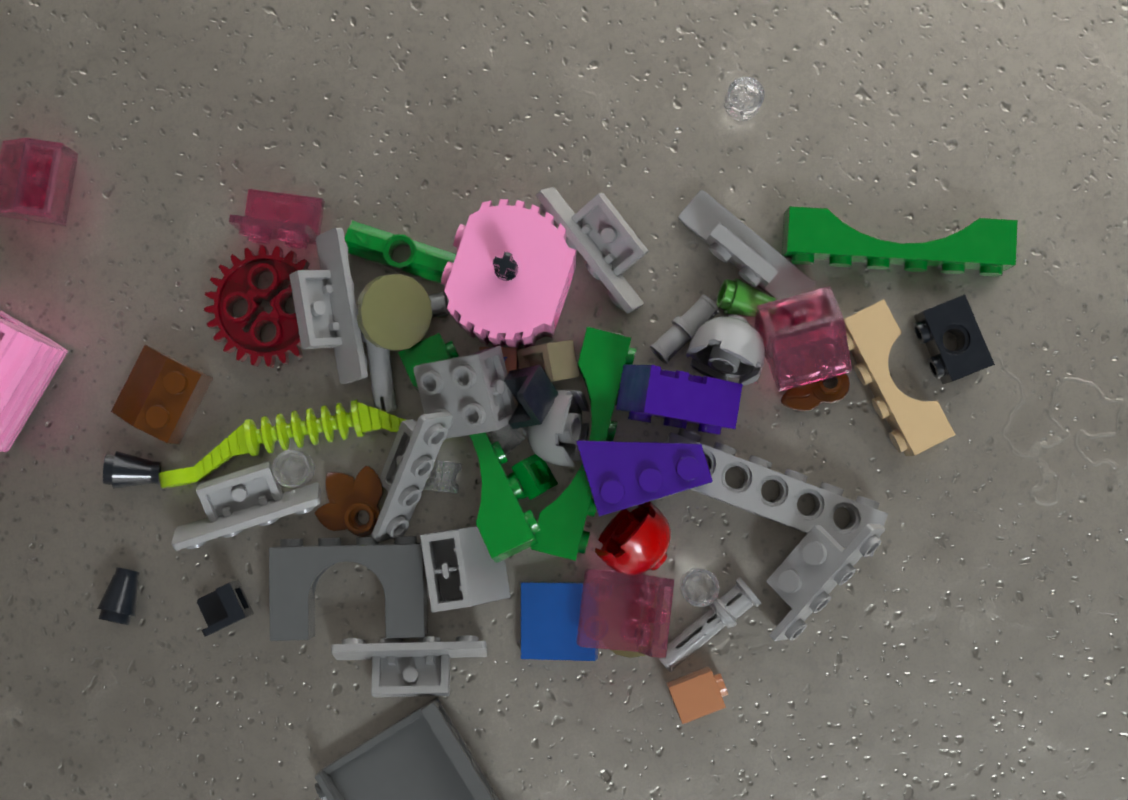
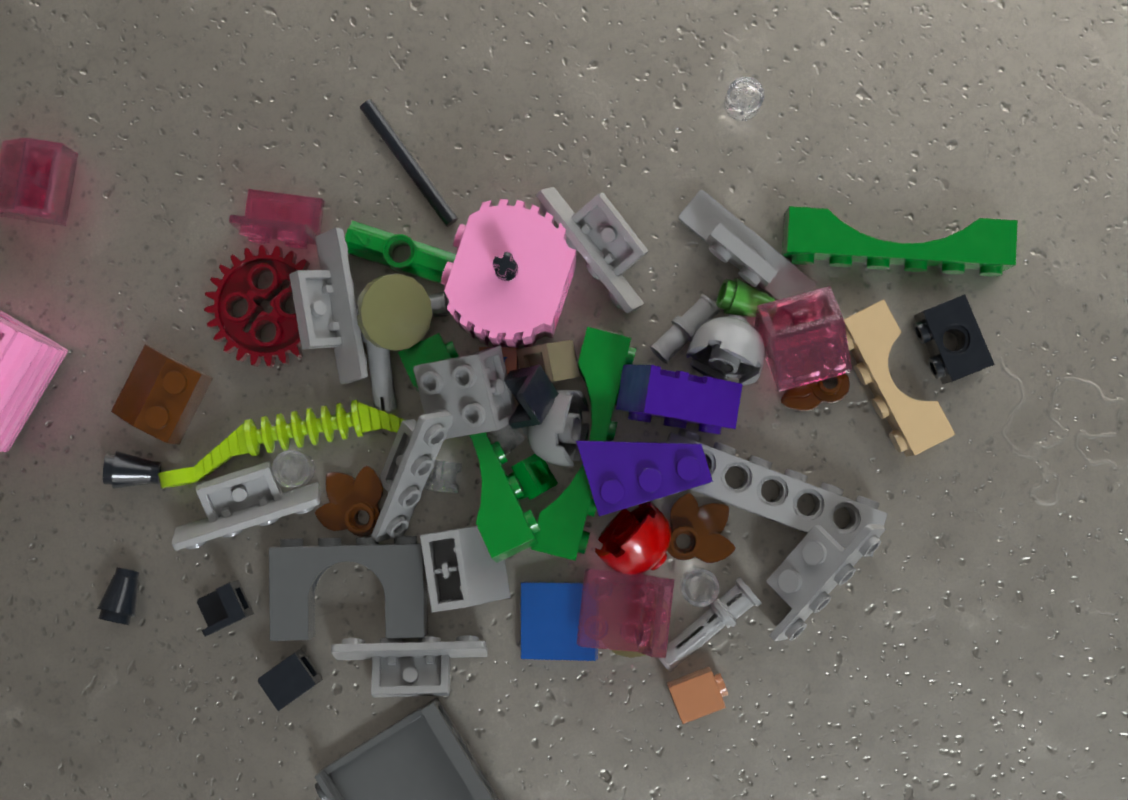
none -> black panel [258,648,323,711]
none -> black bar [360,99,458,227]
none -> reddish brown plate [667,493,736,563]

